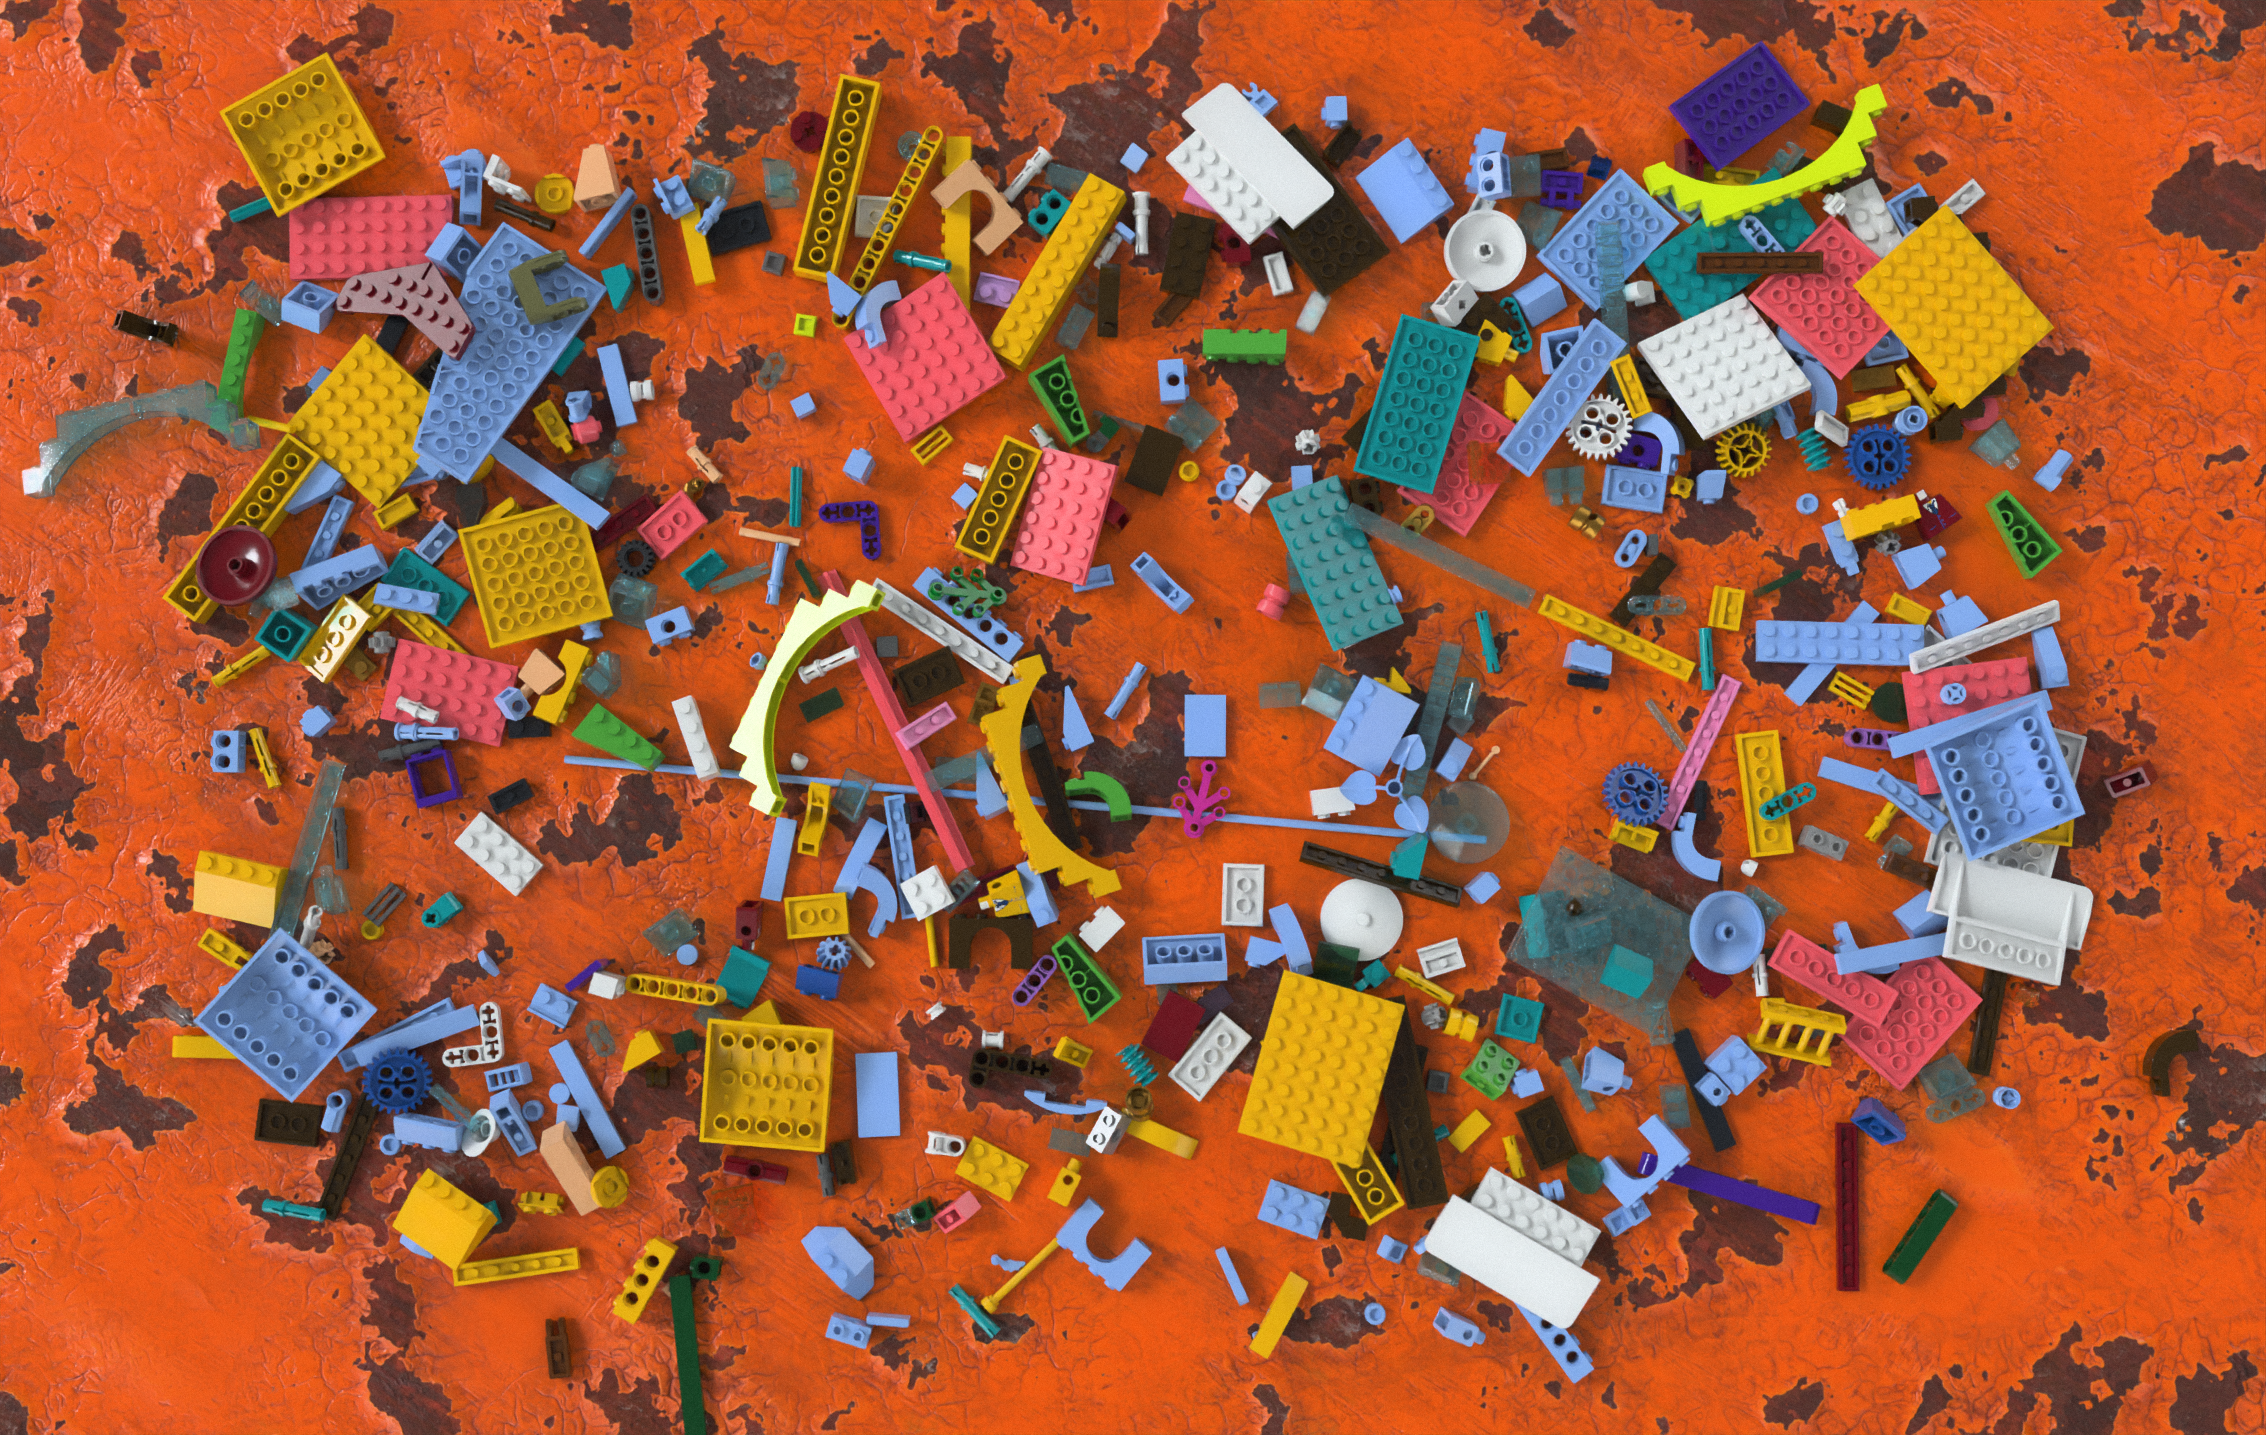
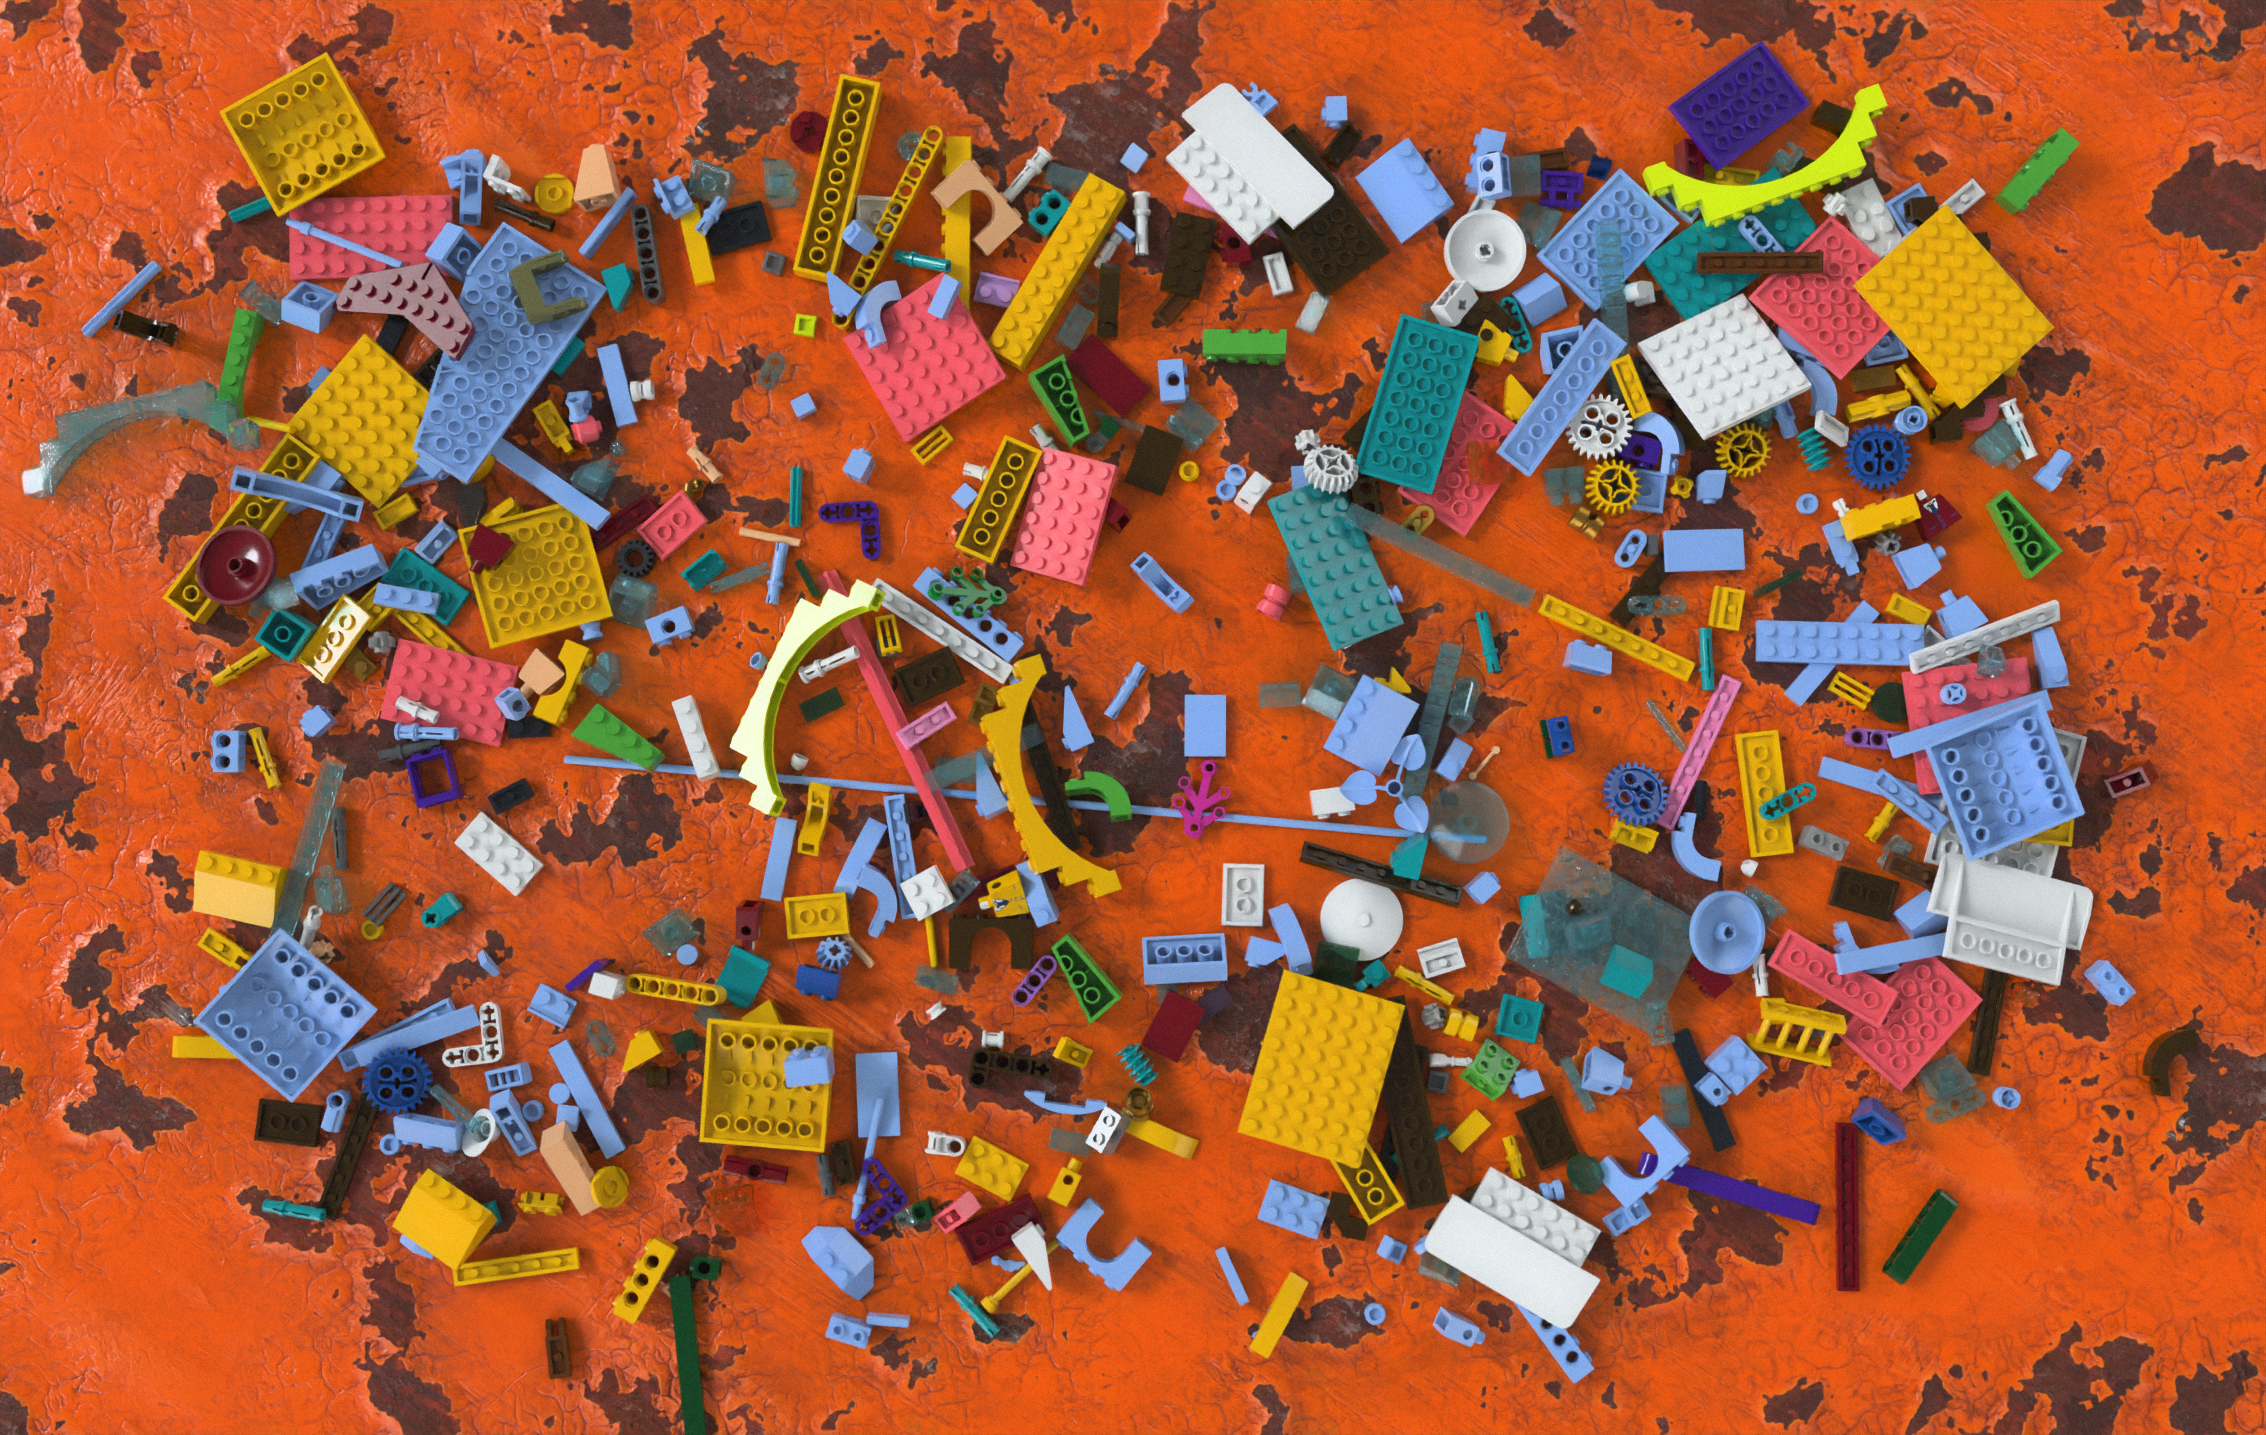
clear light blue slope [831,768,876,823] -> none
light blue tile [1072,564,1114,593] -> none
white brick [1079,905,1126,952] -> none
white tile [1168,1011,1252,1102] -> none
black axle [1567,673,1609,691] -> none
none -> light blue axle [81,261,162,337]
none -> light blue arch [229,465,364,522]
none -> light blue bar [286,217,404,268]
none -> dark red torso [467,523,517,576]
none -> light blue brick [784,1046,835,1087]
none -> light blue slope [841,220,878,256]
none -> light blue bar [851,1096,885,1219]
none -> dark purple beam [854,1157,907,1236]
none -> yellow tile [874,614,903,656]
none -> clear light blue hinge [914,964,960,995]
none -> light blue slope [927,274,963,321]
none -> dark red tile [954,1192,1047,1266]
none -> white slope [1011,1221,1052,1291]
none -> dark red tile [1066,333,1151,419]
none -> white gear [1303,445,1359,494]
none -> white piece [1429,1053,1473,1067]
none -> blue hips [1539,715,1575,759]
none -> yellow gear [1585,459,1642,515]
none -> light blue tile [1663,529,1745,572]
none -> dark brown tile [1827,865,1900,922]
none -> clear light blue slope [1976,644,2007,678]
none -> bright green wedge [1994,128,2080,215]
none -> white pin [1998,397,2038,460]
none -> light blue brick [2083,960,2136,1006]

